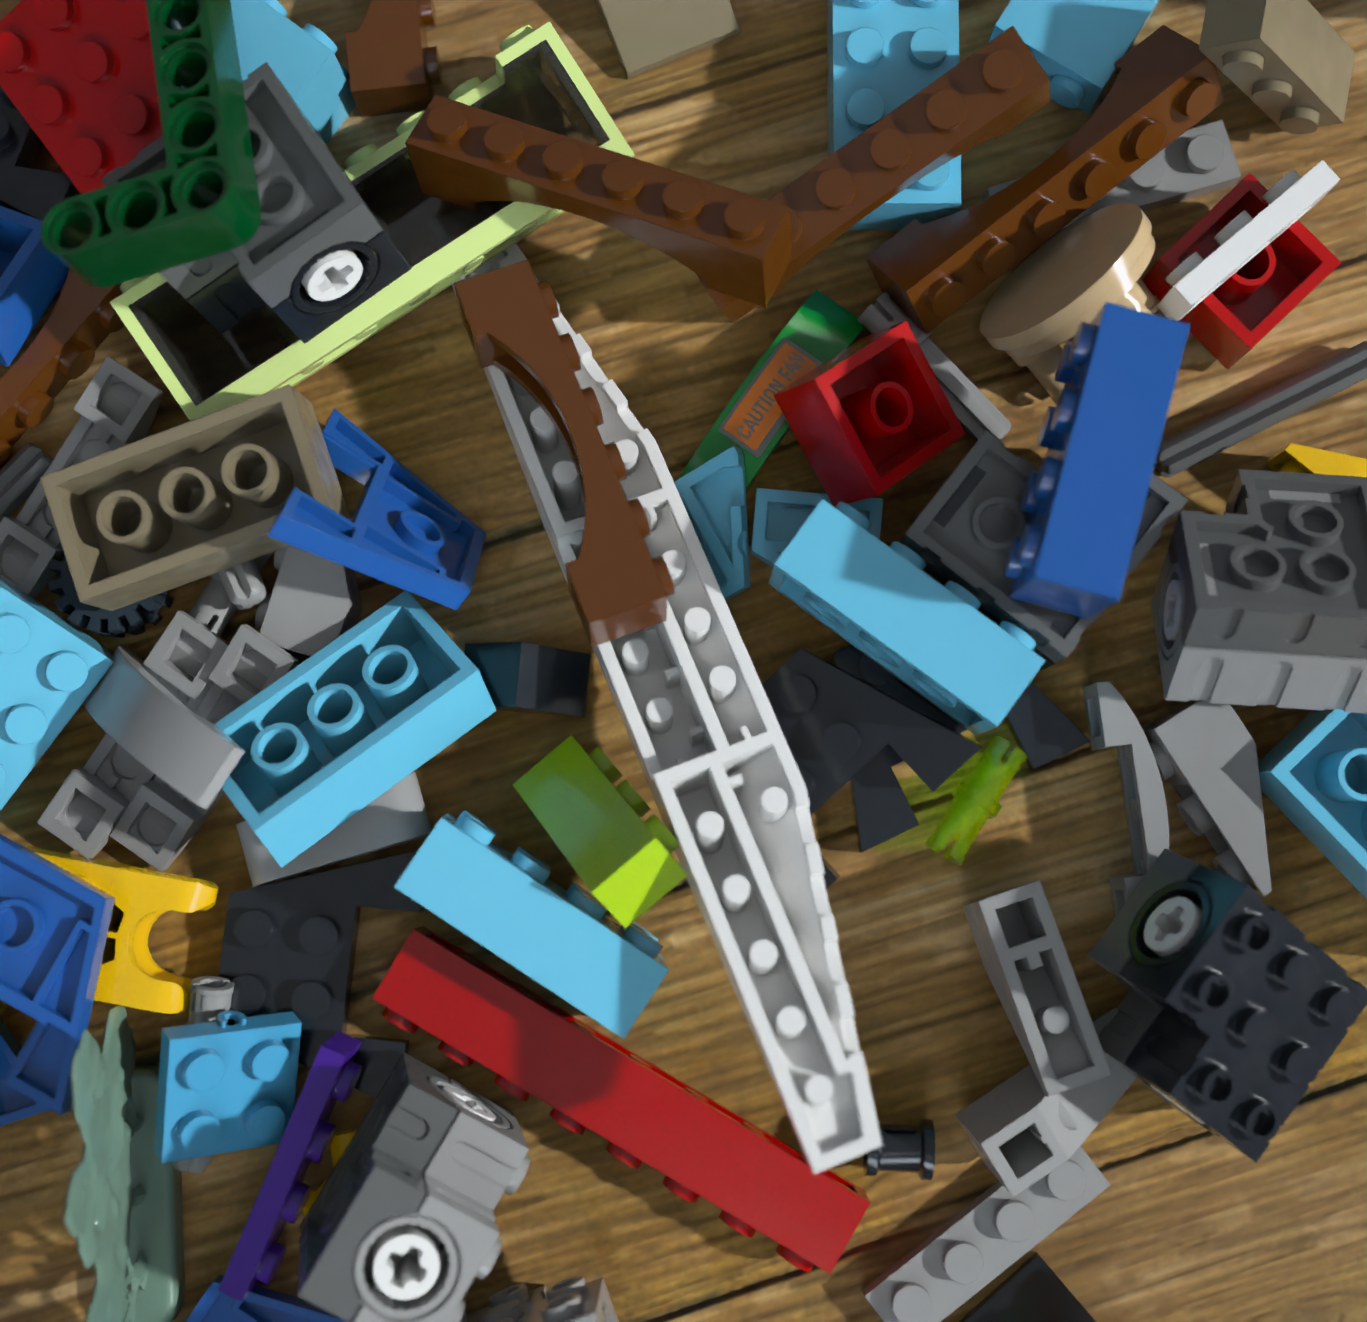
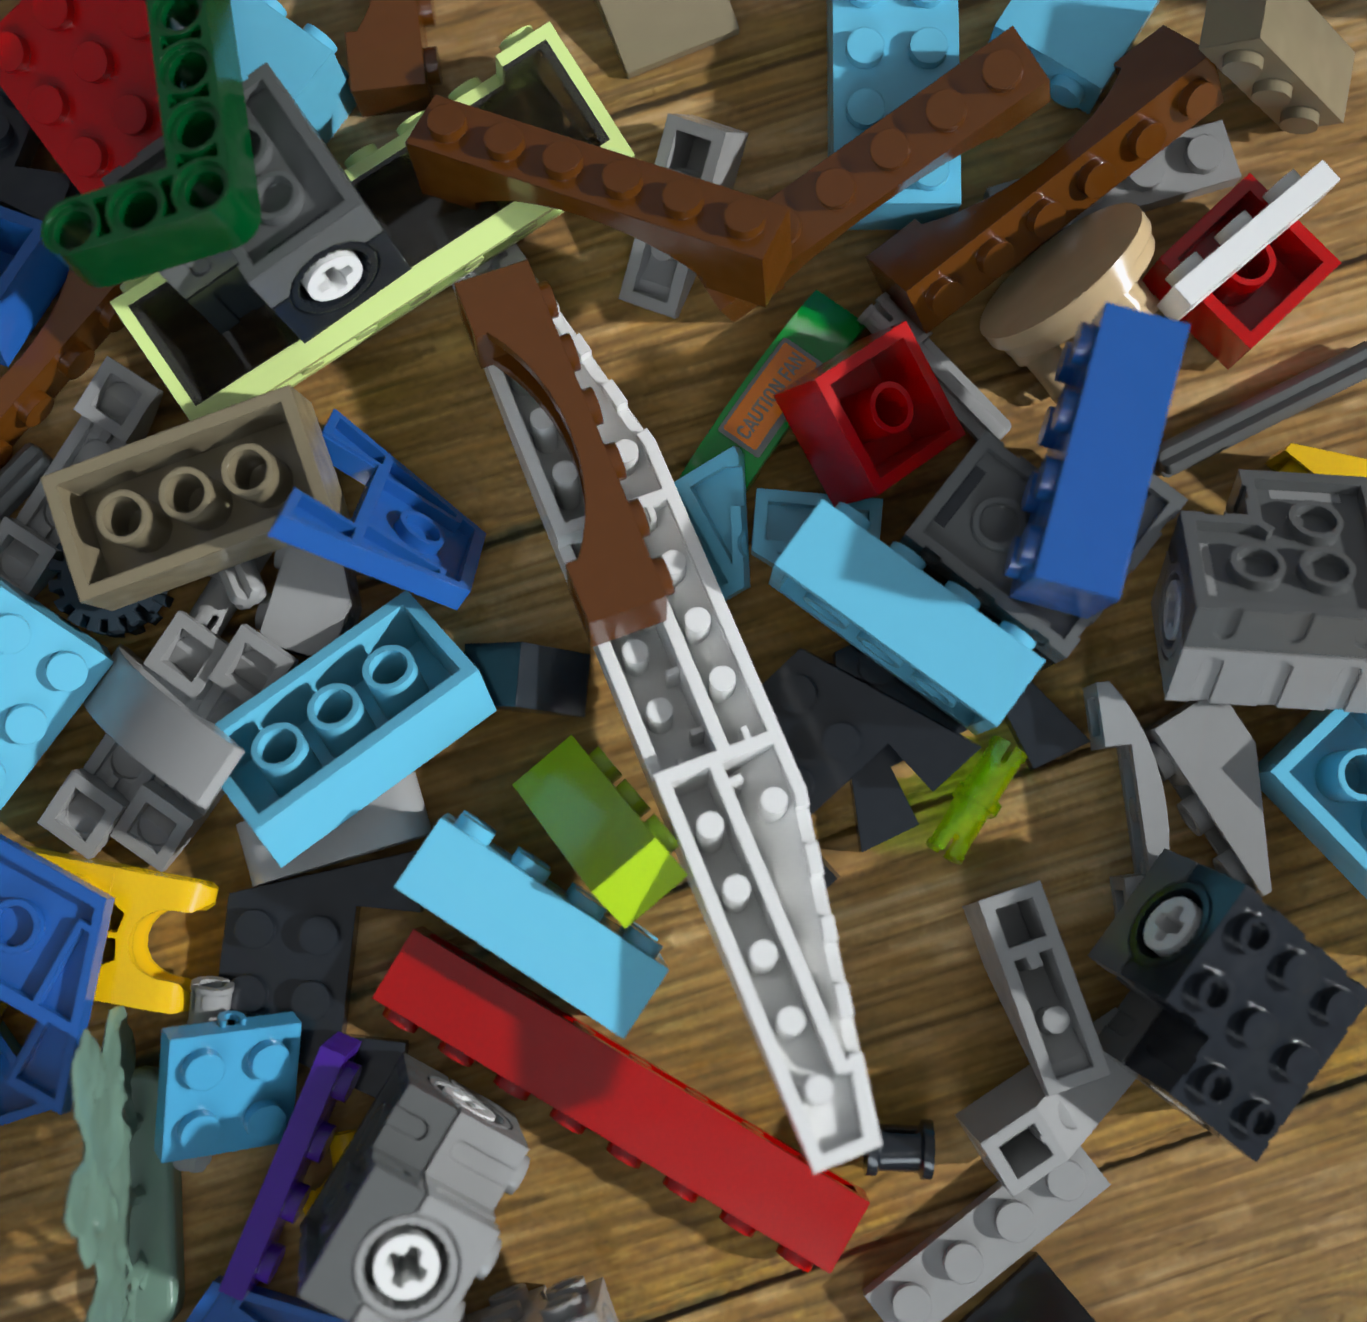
none -> light grey slope [618,113,749,319]

